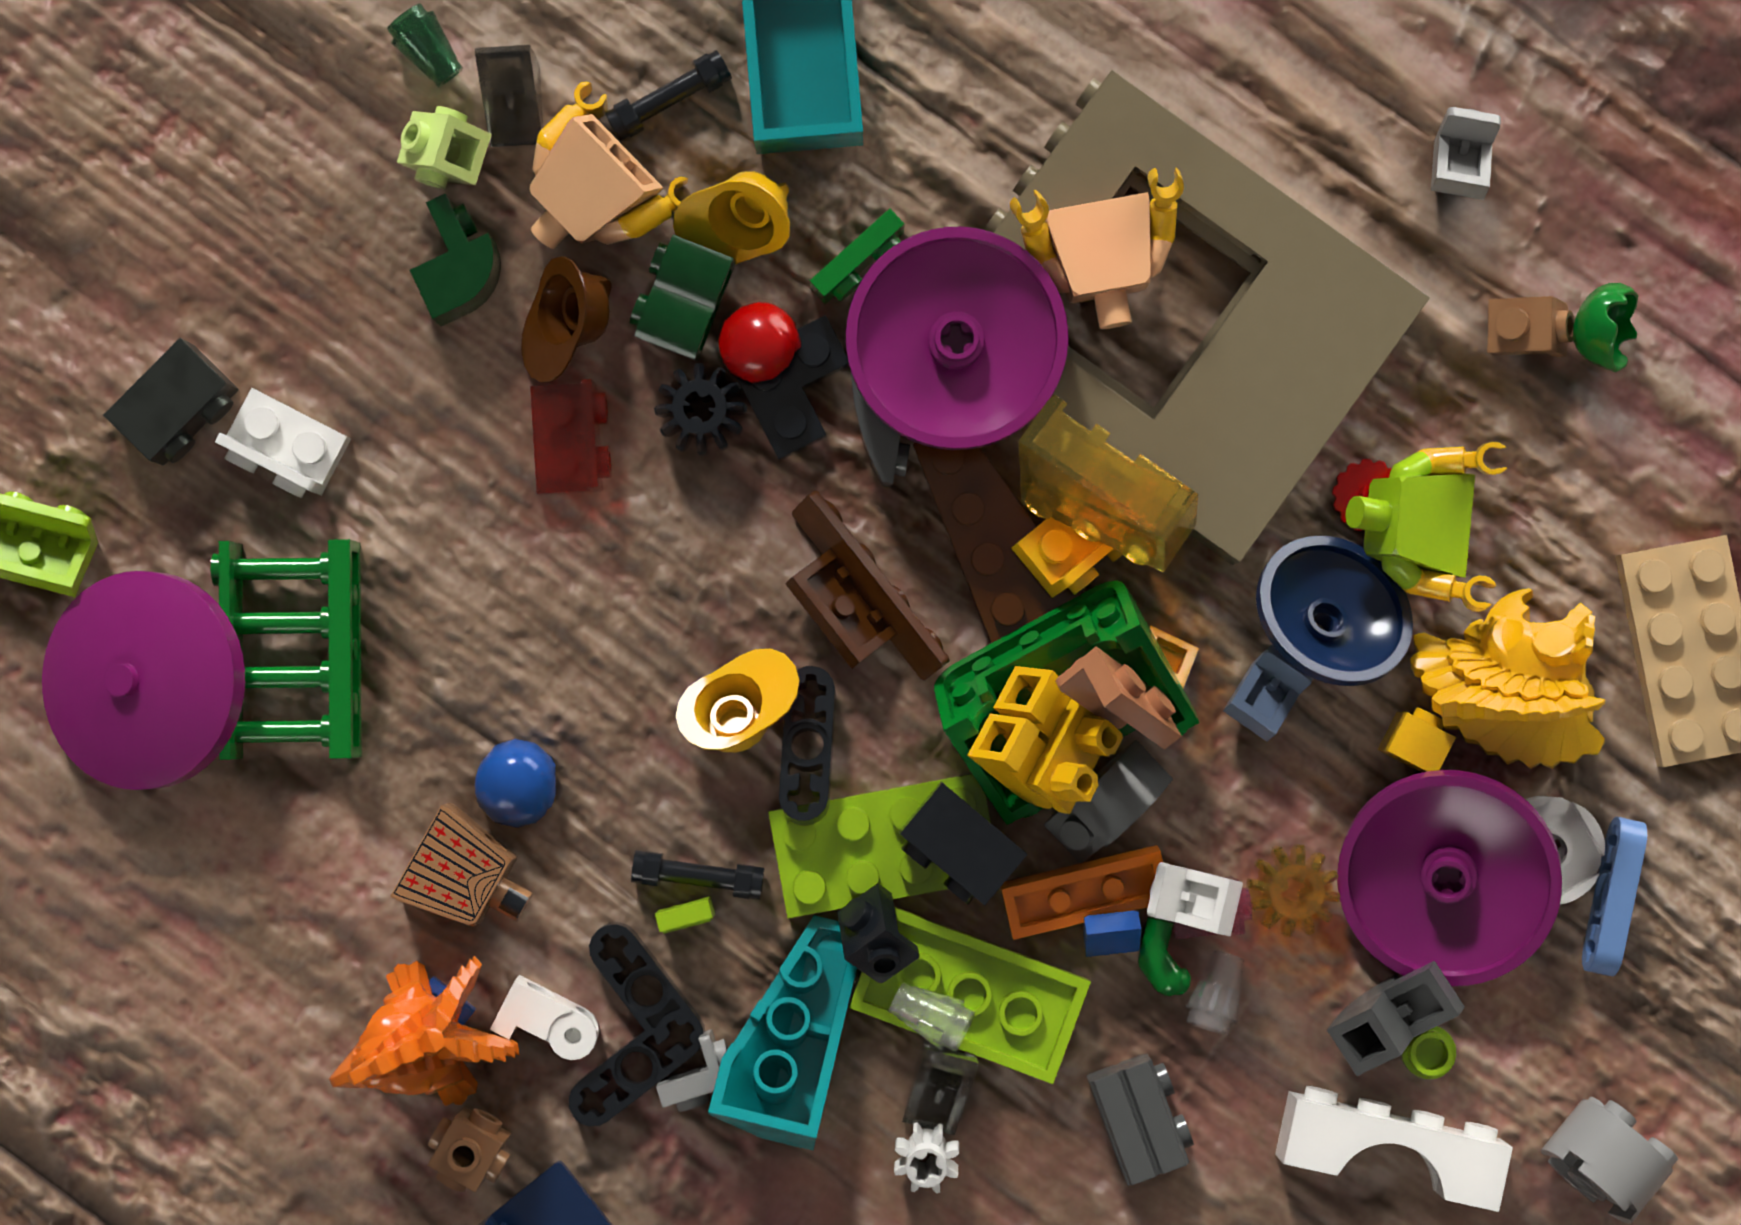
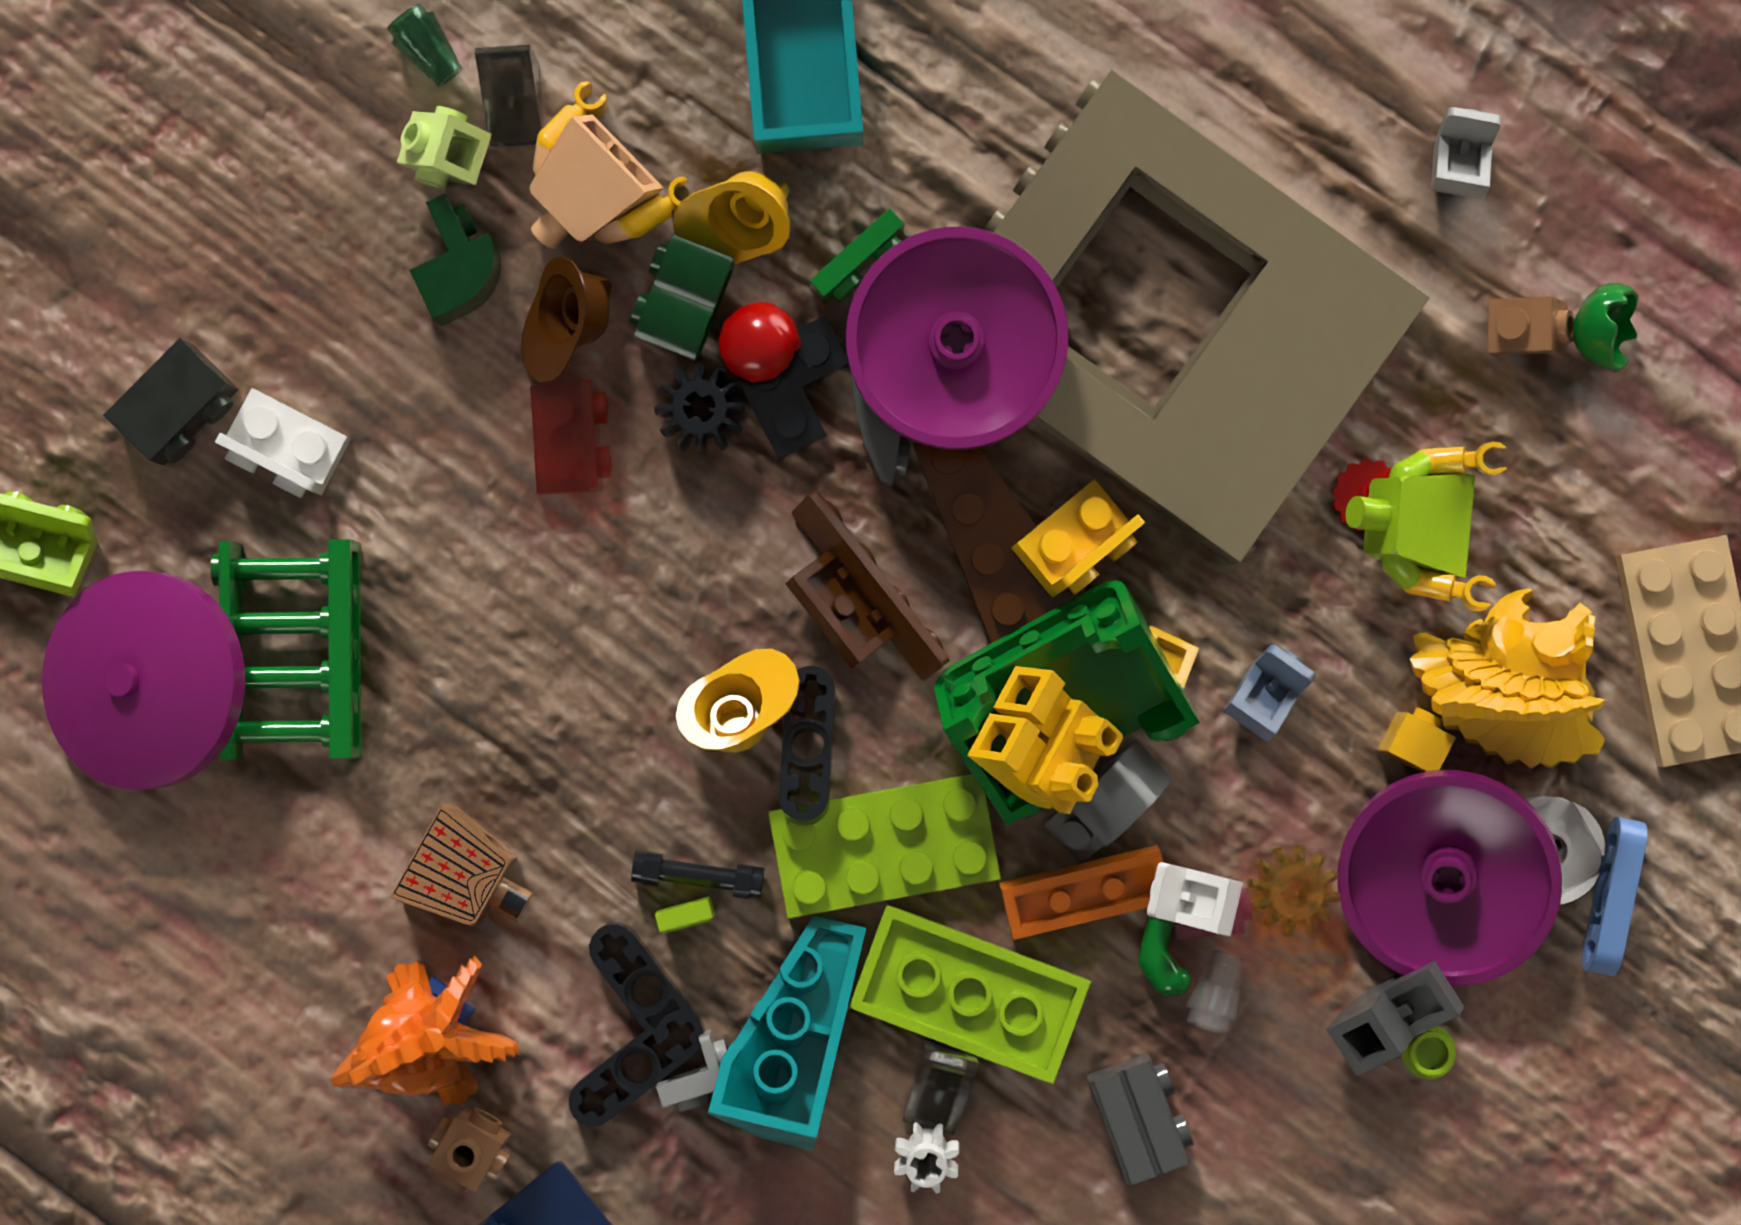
blue hair [475,739,556,828] -> none
white leg [490,975,600,1060] -> none
black bar [605,50,732,141] -> none
black bracket [837,883,920,983] -> none
clear cone [889,983,975,1052] -> none
black brick [899,782,1028,905] -> none
light nougat torso [1010,168,1184,329] -> none
clear yellow wedge [1019,394,1198,572] -> none
nougat bracket [1055,647,1181,750] -> none
blue tile [1083,910,1141,957] -> none
dark blue dish [1256,536,1413,686] -> none
white arch [1275,1086,1513,1212] -> none
light grey brick [1540,1097,1678,1224] -> none

